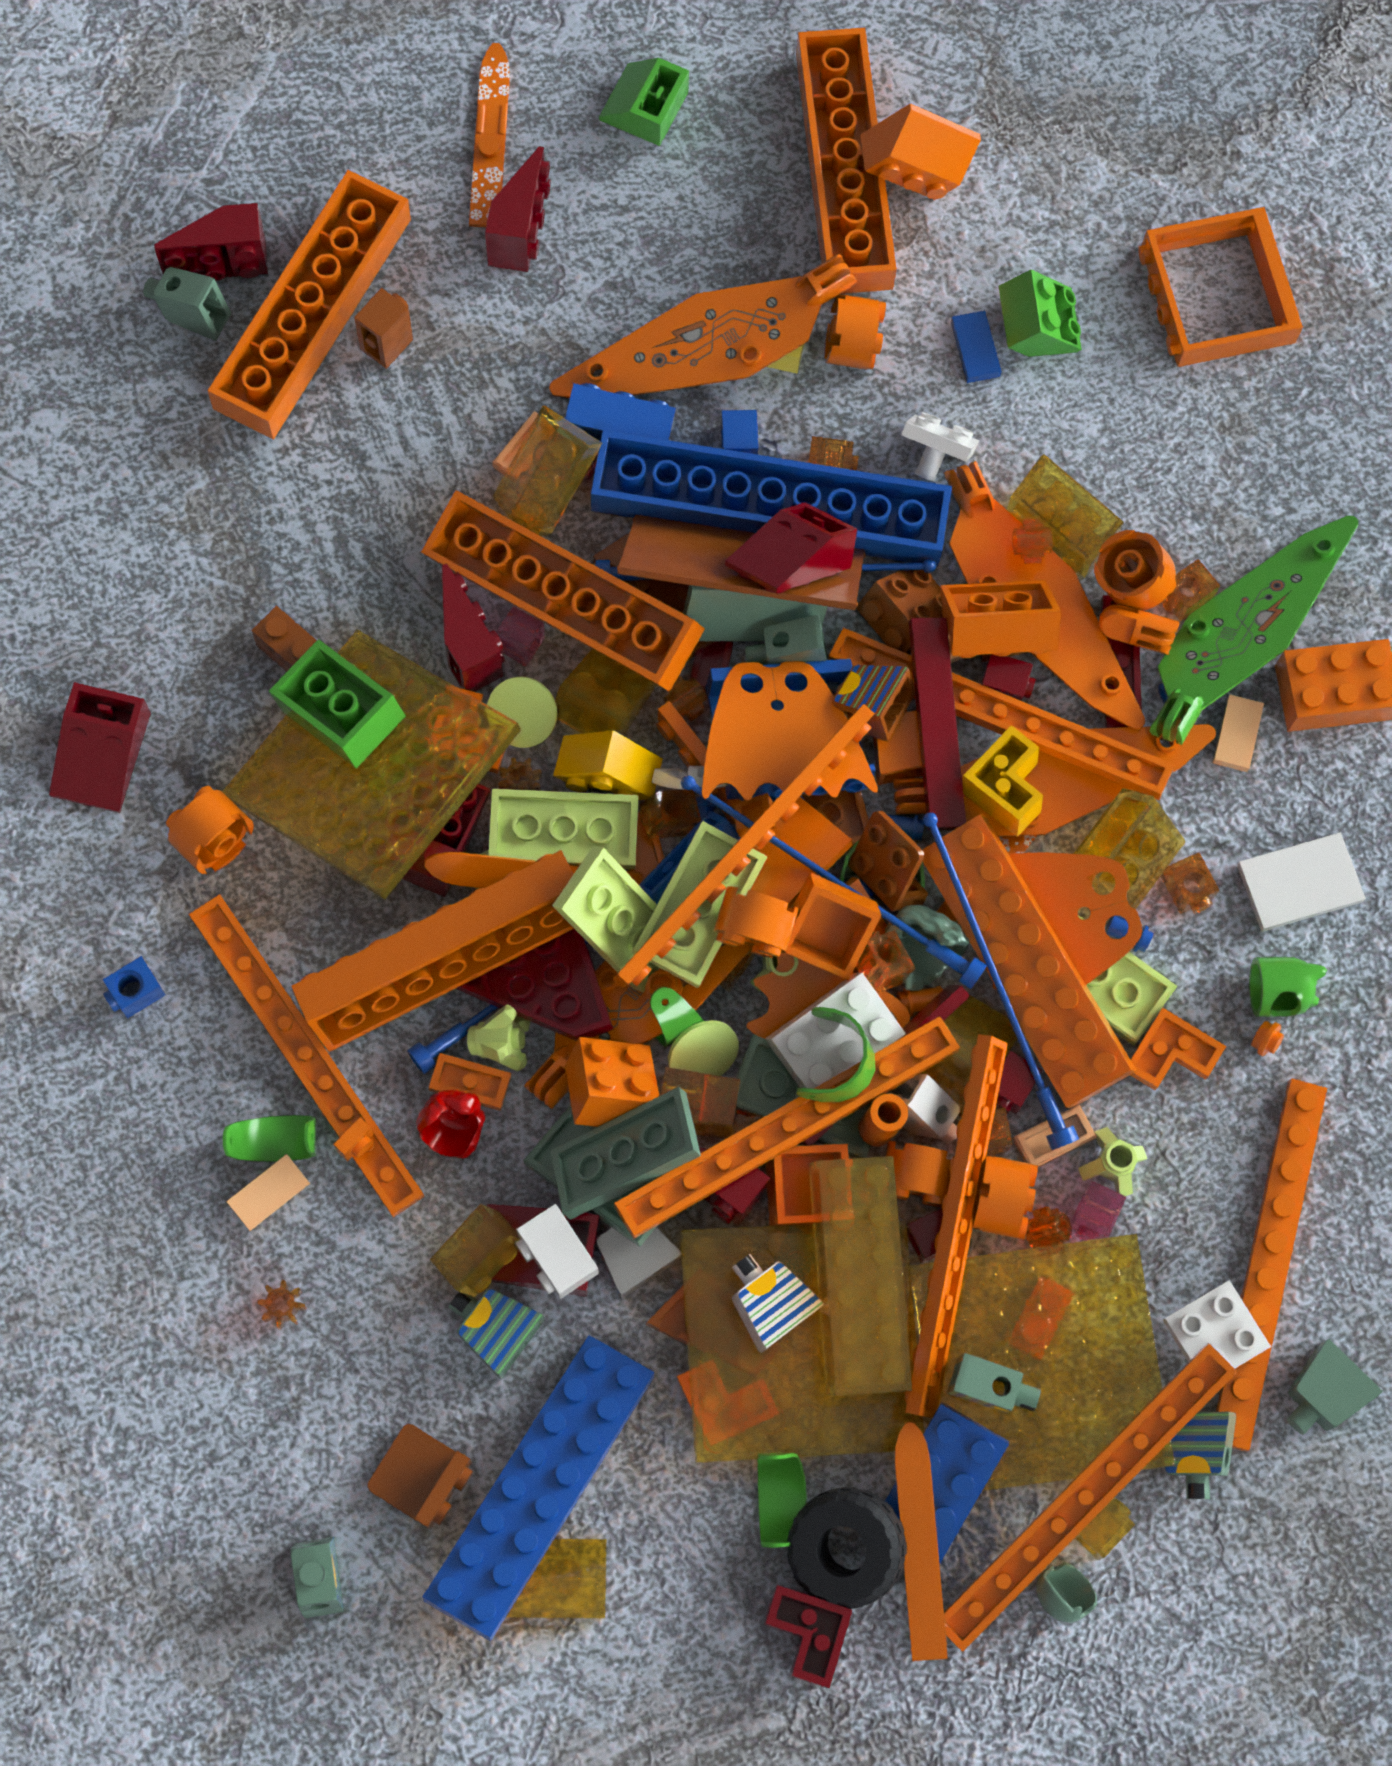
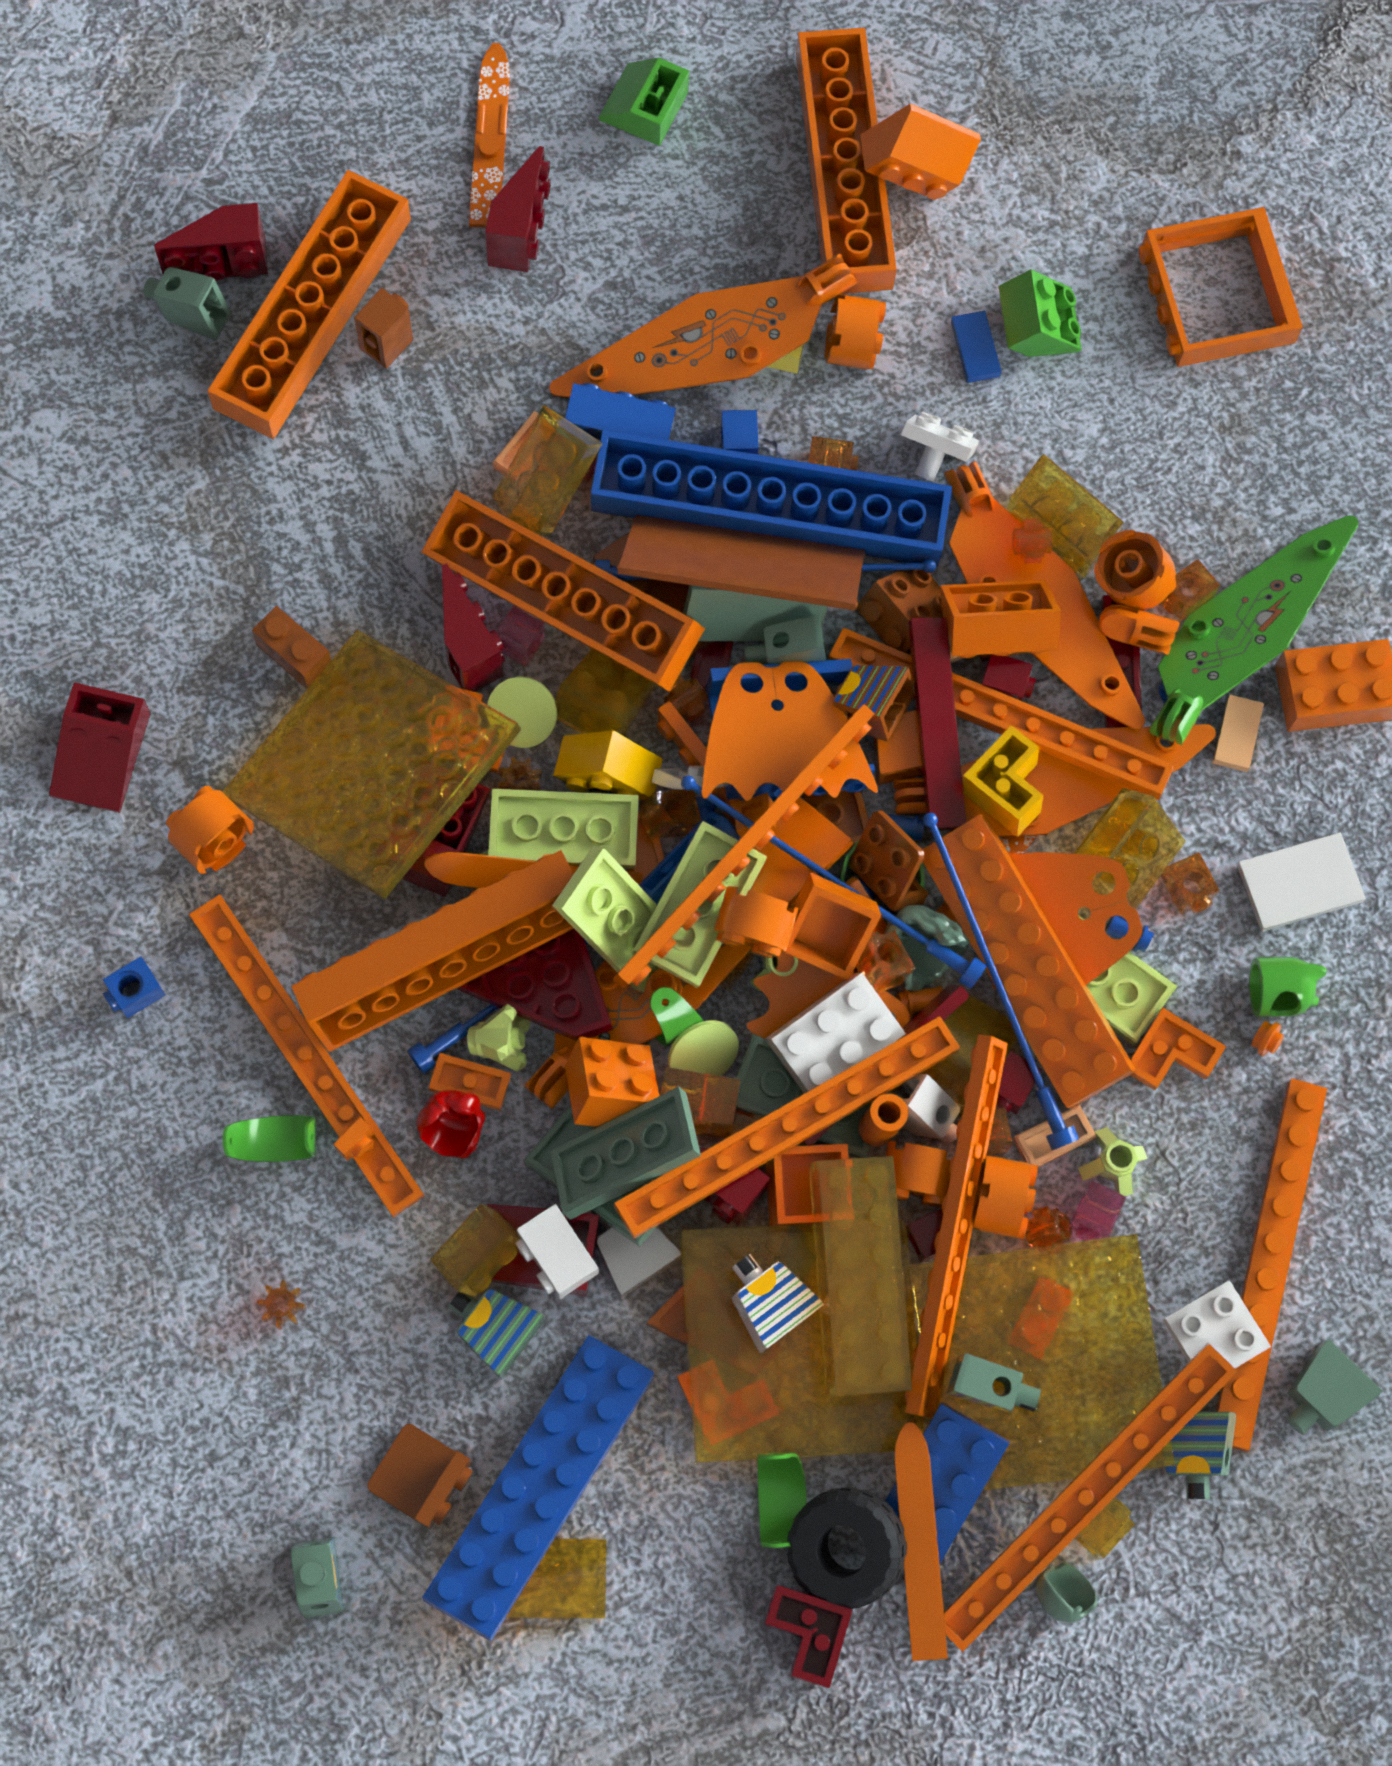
light nougat tile [226,1154,310,1231] -> none
bright green brick [269,639,406,768] -> none
dark red slope [725,502,857,594] -> none
bright green piece [796,1007,876,1102] -> none

